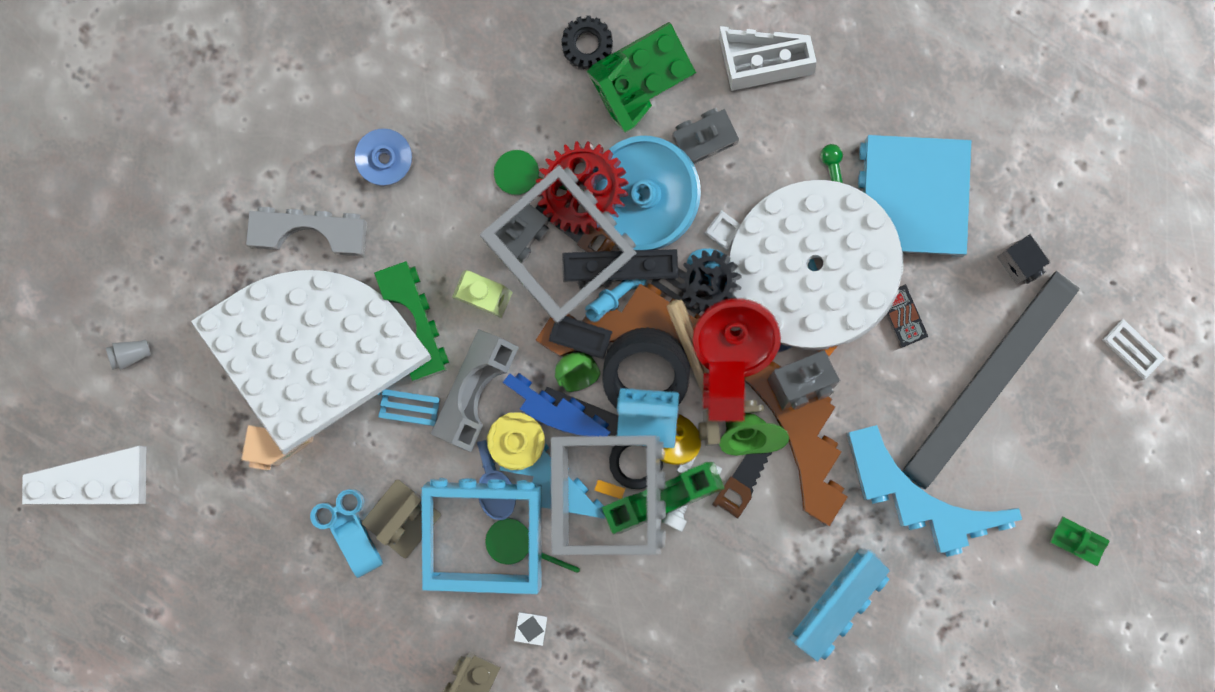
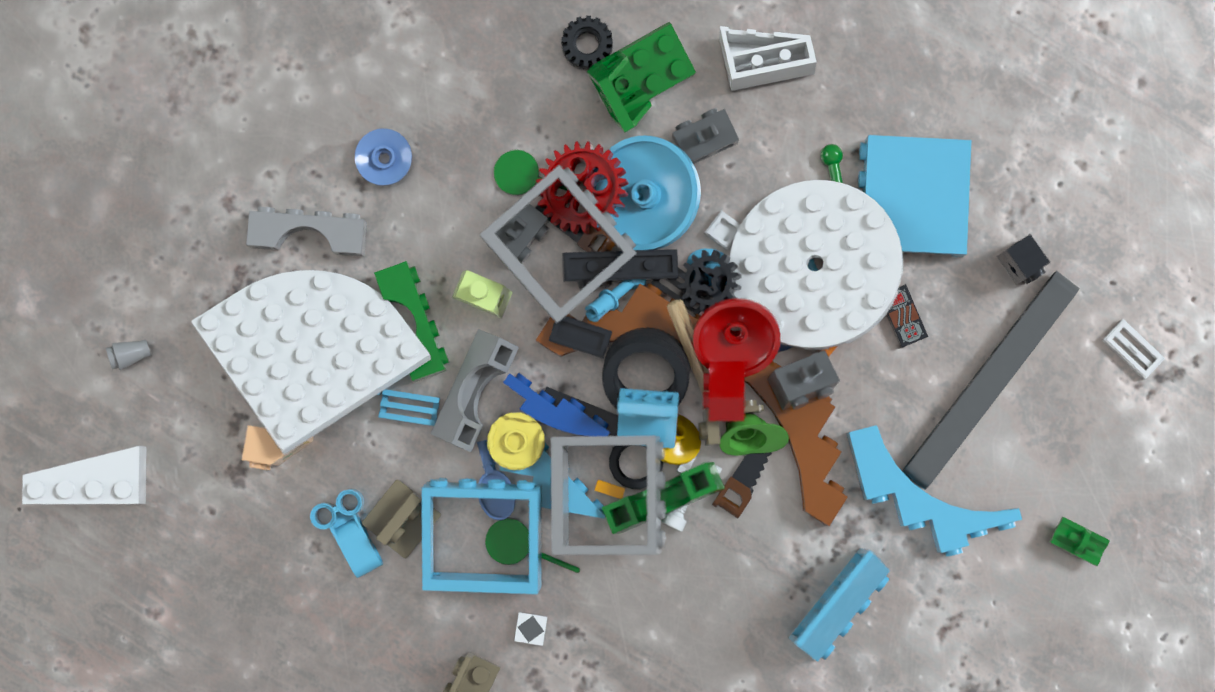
bright green hair [554,352,601,392] -> none

